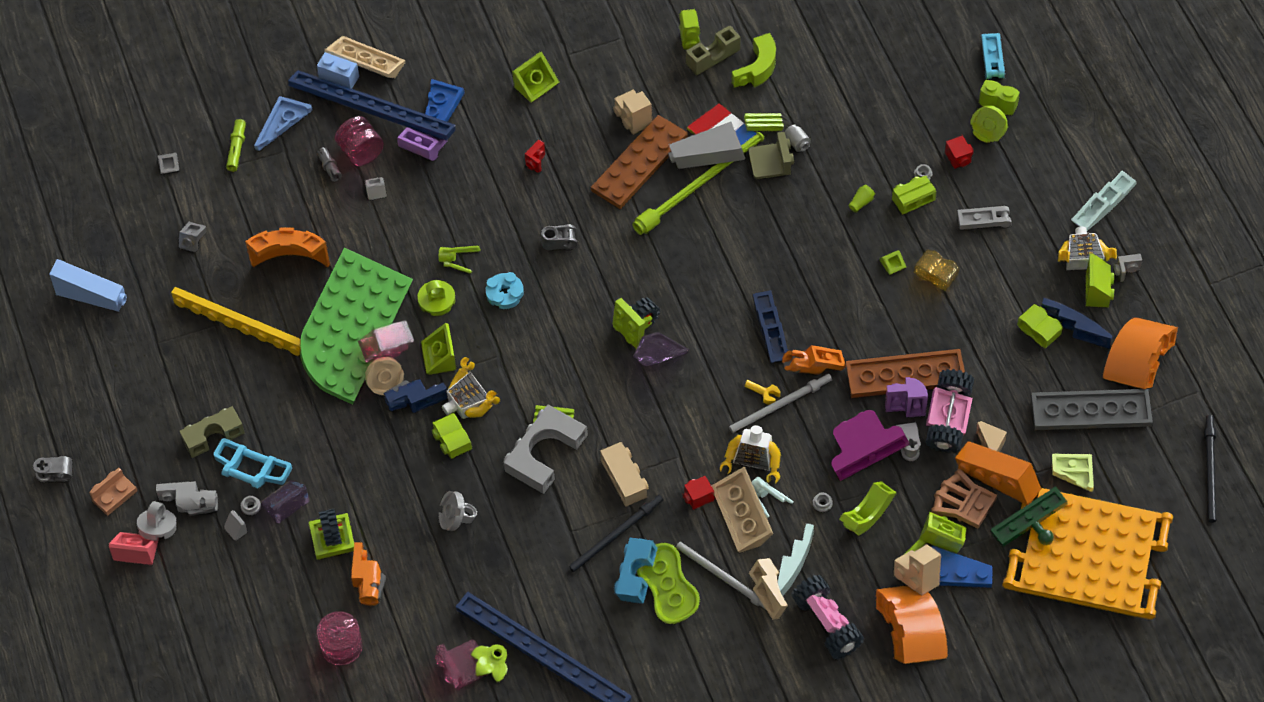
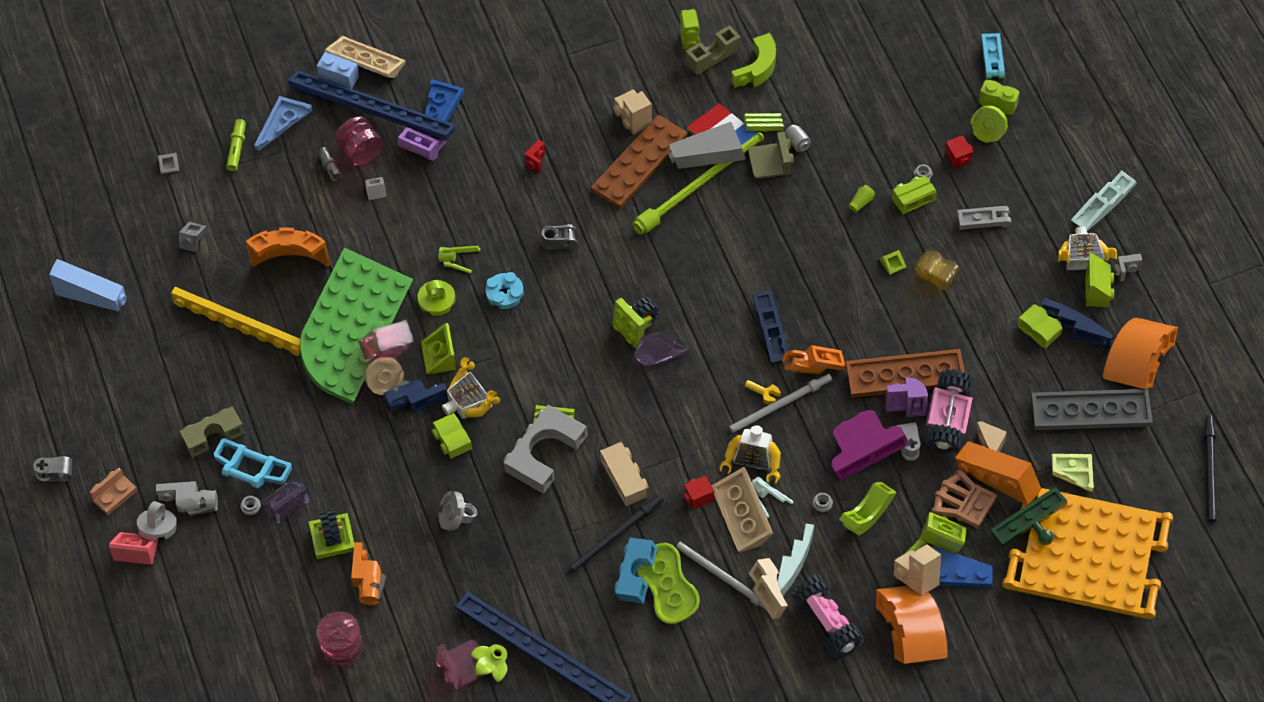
light grey slope [224,510,247,540] -> none
lime slope [512,52,559,102] -> none

